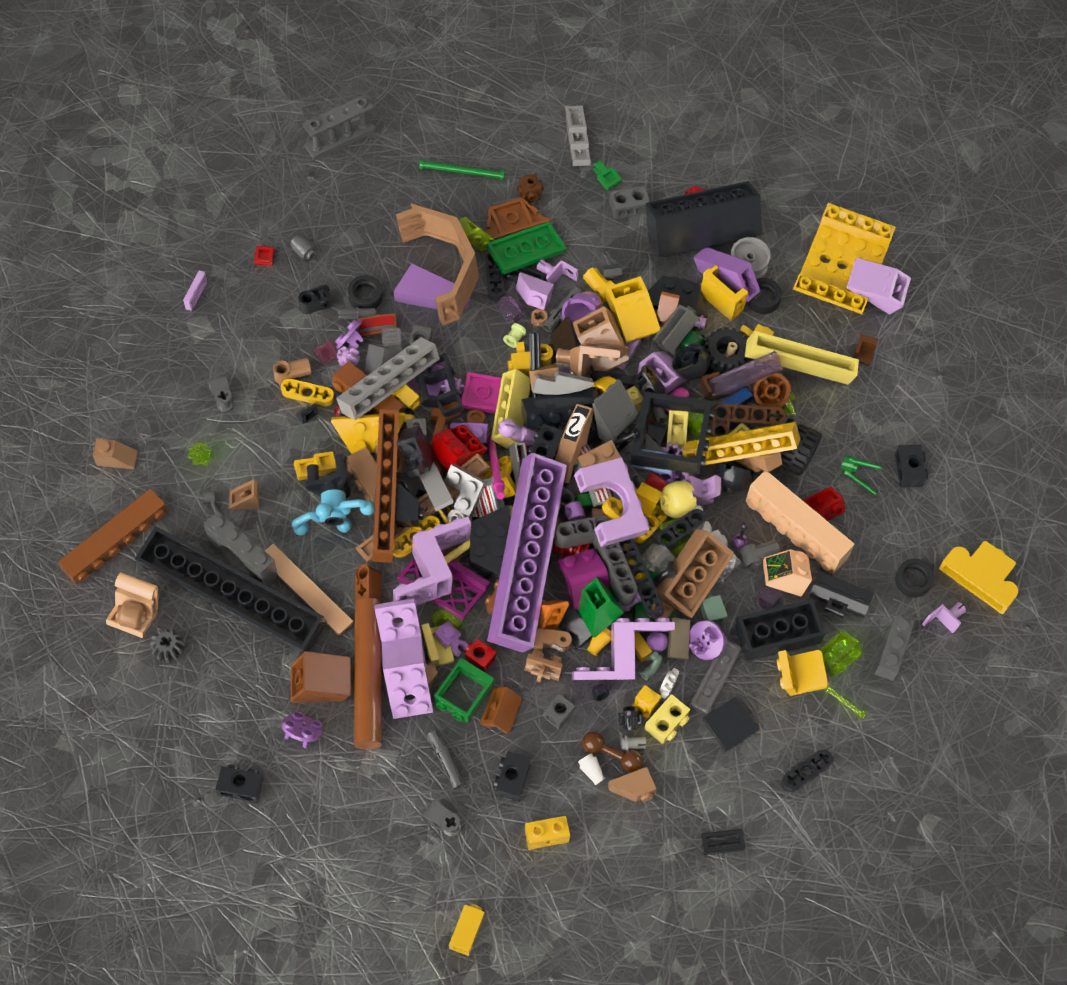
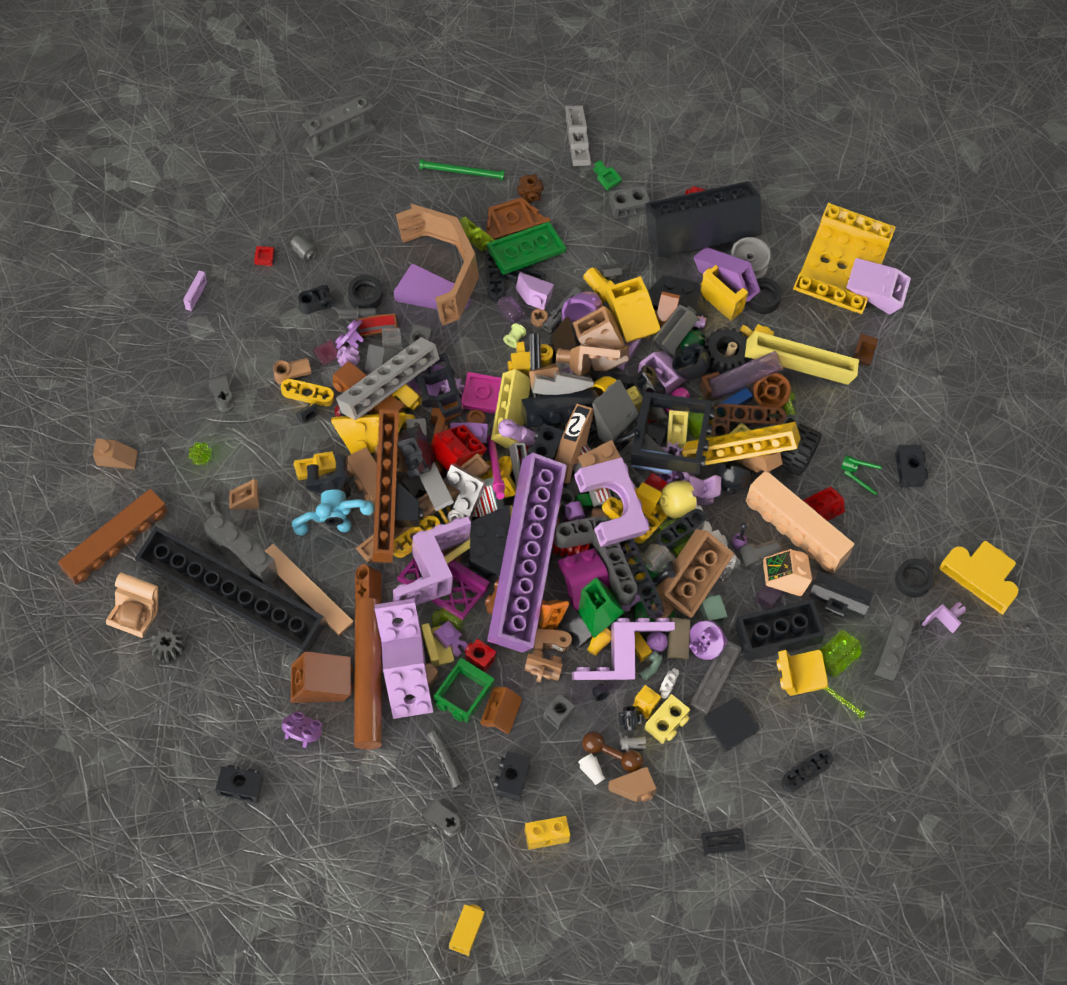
lavender bracket [537,260,579,284] -> none

